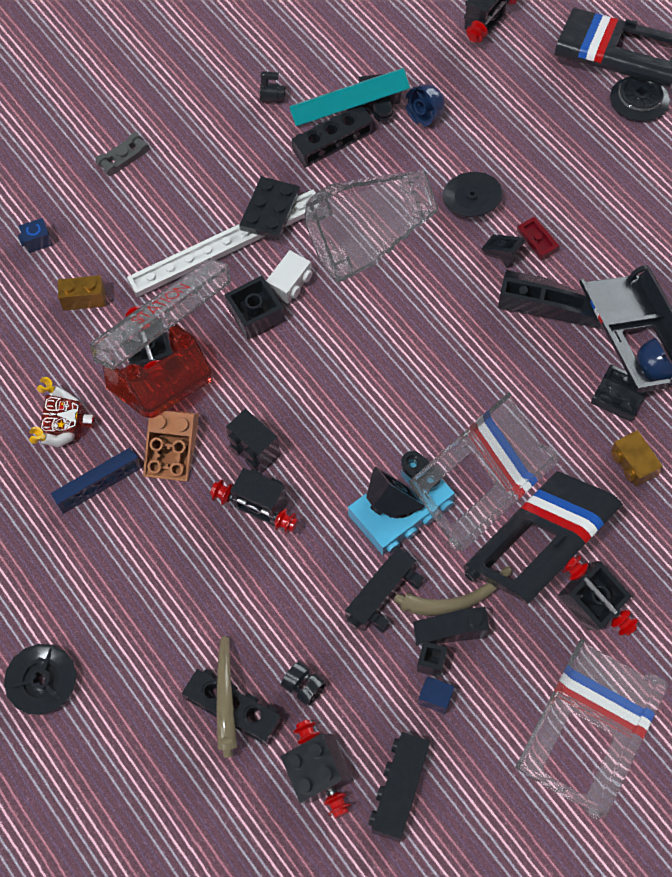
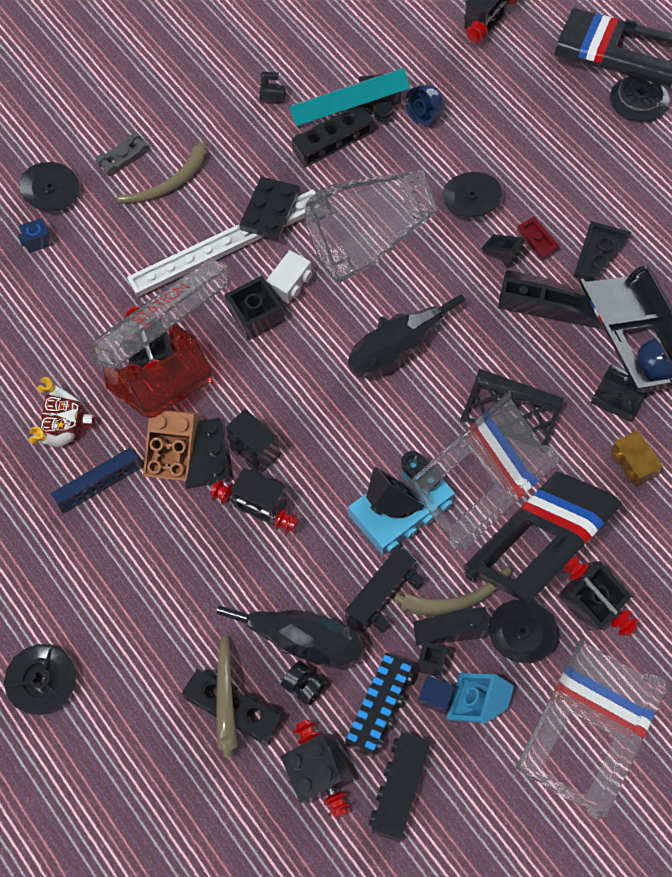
pearl gold brick [58,275,106,311] -> none
none -> black piece [19,162,80,211]
none -> dark tan animal [116,142,208,204]
none -> black wing [185,417,231,489]
none -> black piece [216,605,365,670]
none -> black brick [345,652,415,758]
none -> black piece [348,294,465,378]
none -> dark azure slope [447,673,514,723]
none -> black fence [461,369,564,451]
none -> black piece [489,600,558,663]
none -> black wing [573,221,632,281]

